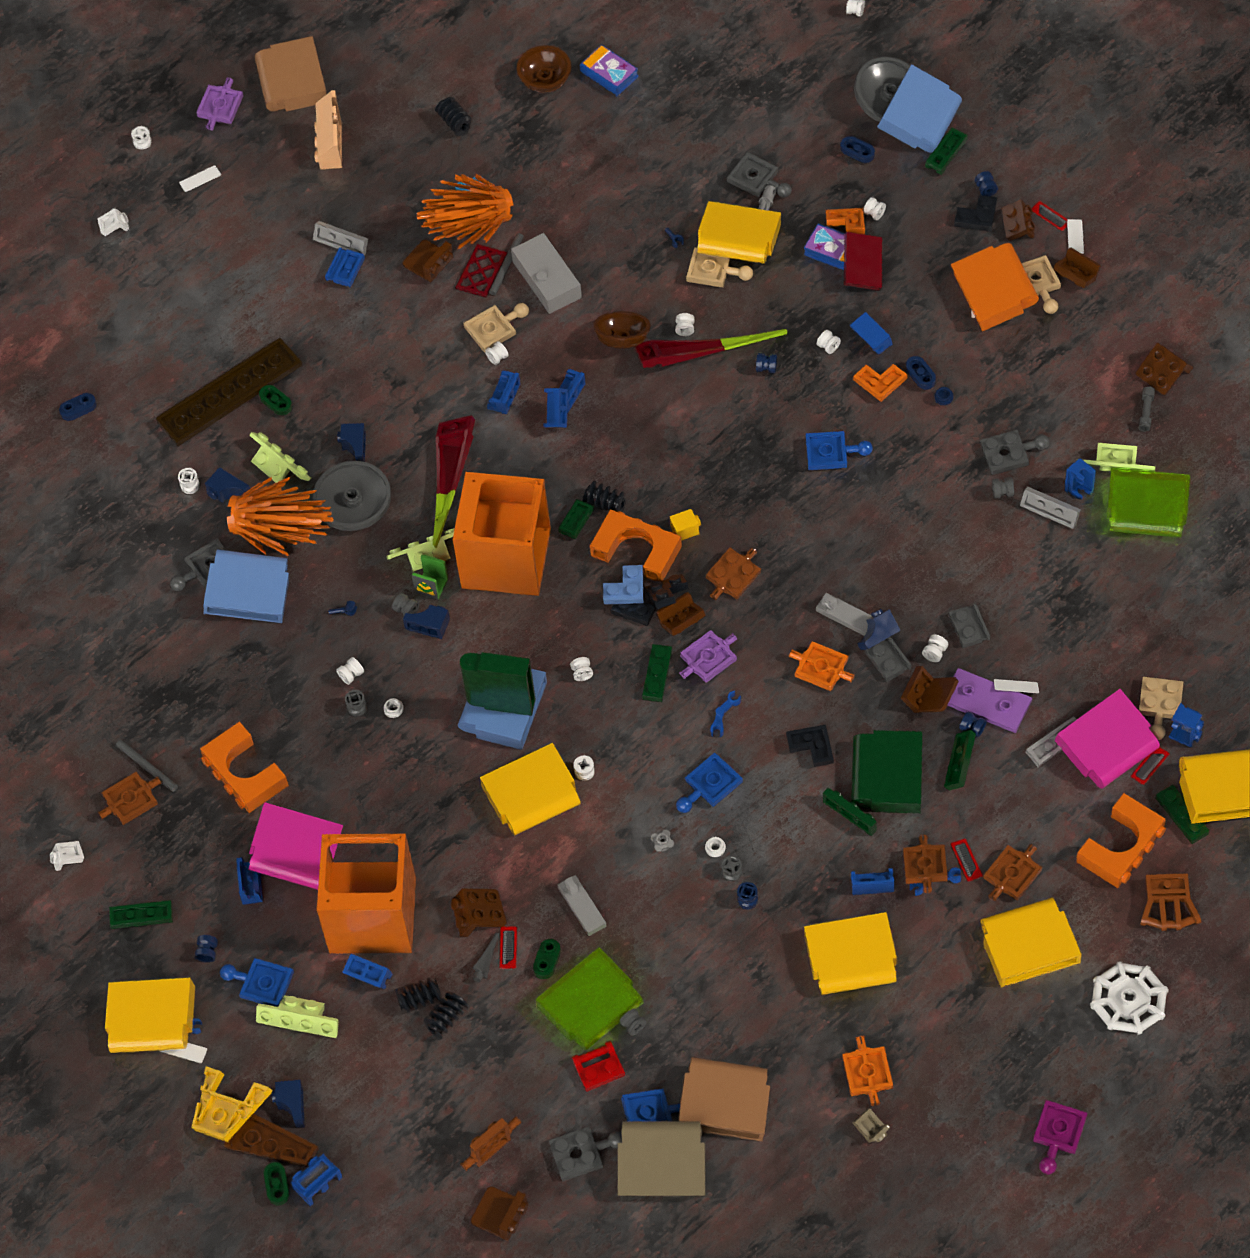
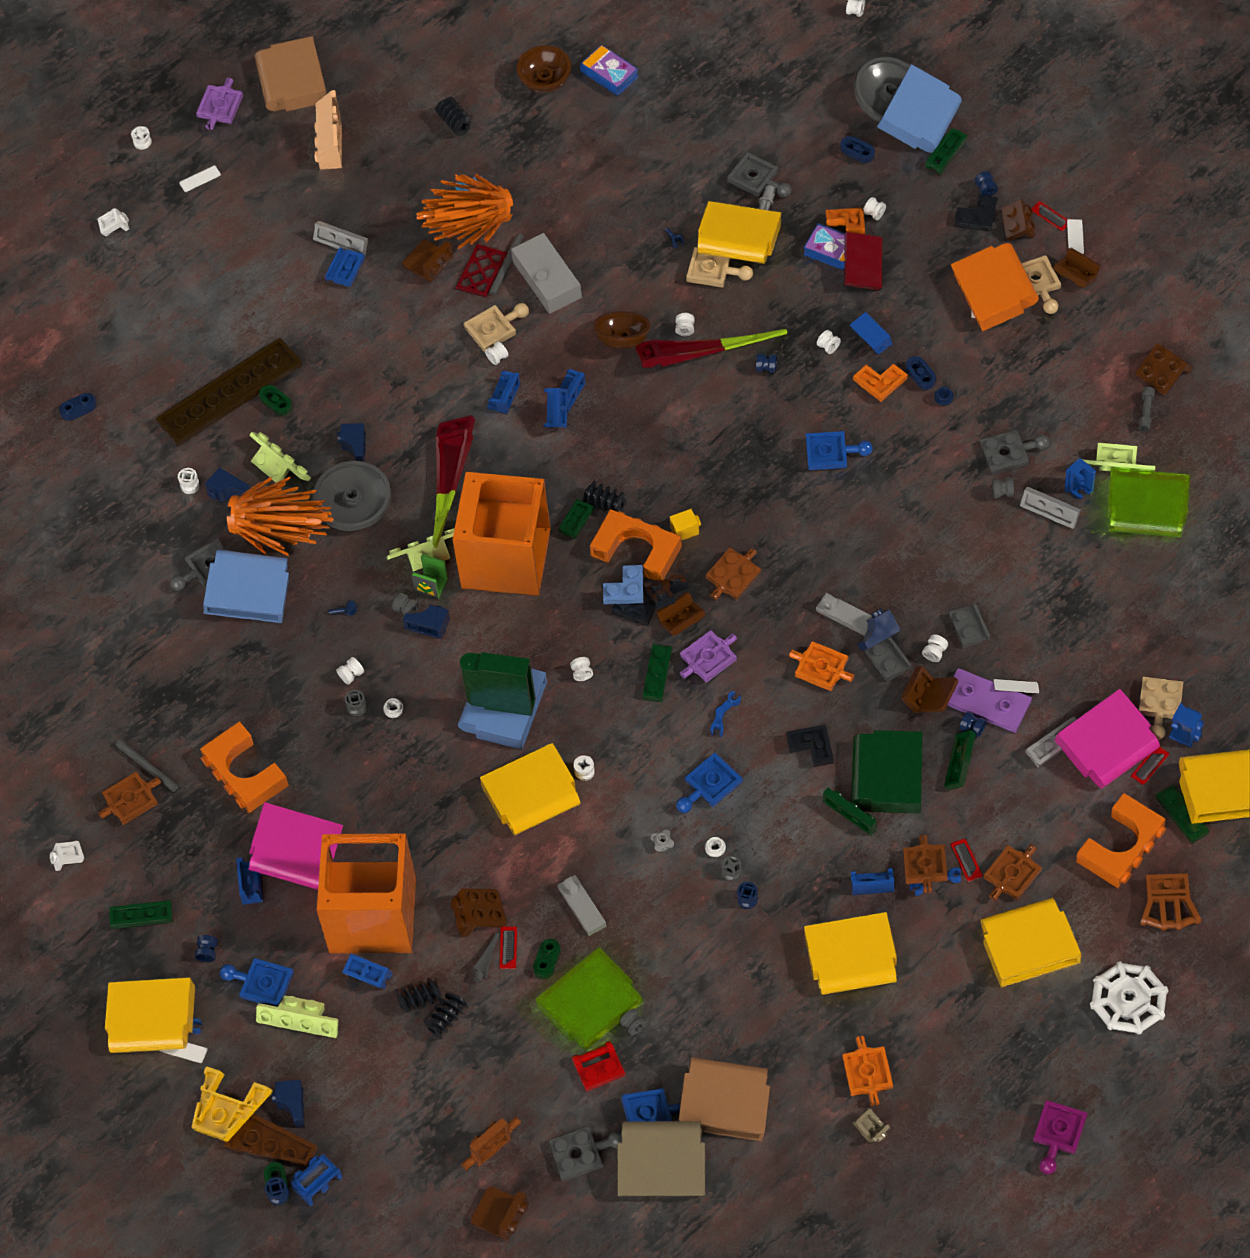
none -> dark blue wheel [265,1177,289,1205]

